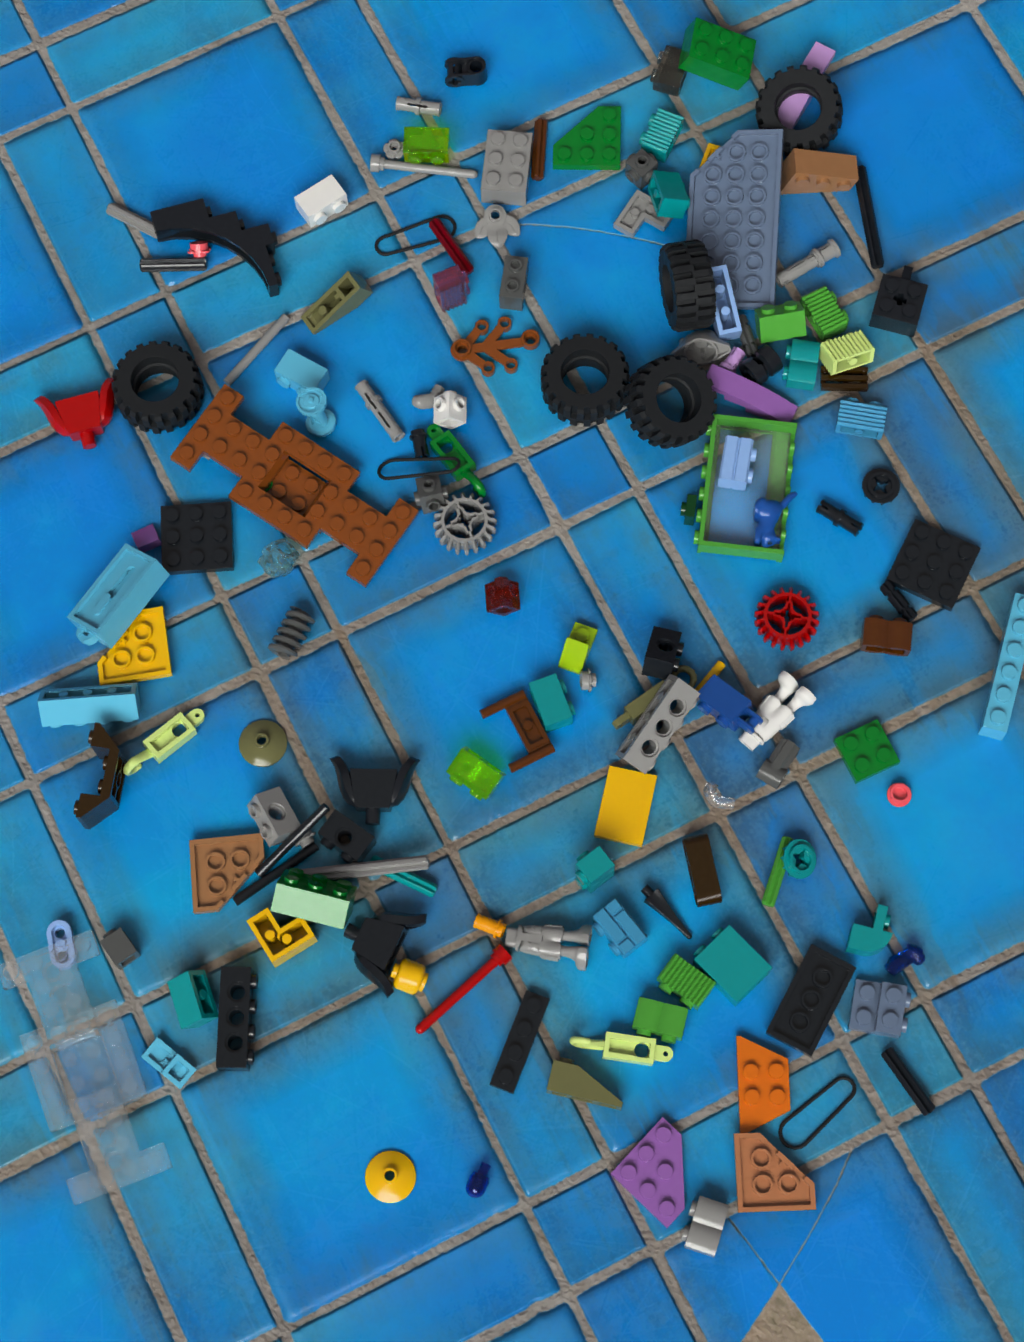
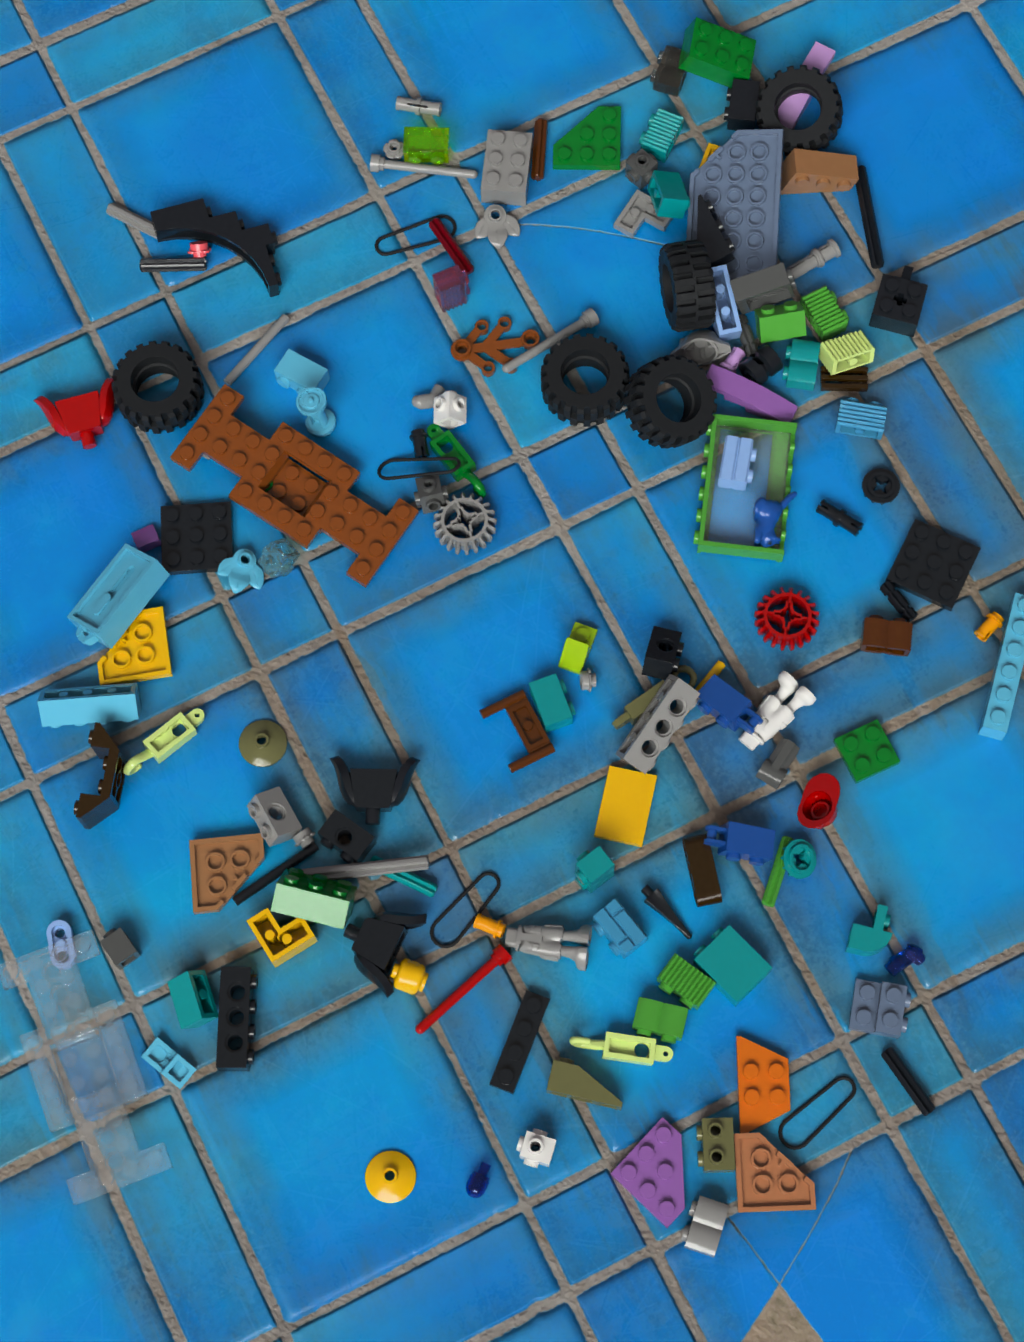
black bar [255,803,330,878] -> none
dark grey piece [268,606,315,660] -> none
white brick [294,174,348,228] -> none
olive slope [301,271,373,335] -> none
light grey pin [355,380,405,443] -> none
black piece [445,56,488,87] -> none
clear neon green brick [446,746,506,800] -> none
clear red brick [485,577,520,616] -> none
dark grey brick [499,255,529,311] -> none
dark green plate [680,494,697,526] -> none
clear arm [703,781,735,810] -> none
black plate [765,944,857,1058] -> none
coral plate [887,783,912,807] -> none
none -> medium azure plate [217,549,264,594]
none -> black piece [430,872,501,948]
none -> light grey piece [502,308,600,373]
none -> white brick [516,1128,557,1168]
none -> olive brick [696,1117,735,1173]
none -> black slope [697,194,735,267]
none -> blue brick [703,821,776,866]
none -> black brick [724,79,760,131]
none -> dark grey window [730,262,797,315]
none -> red piece [797,773,841,830]
none -> light orange pin [974,611,1004,642]

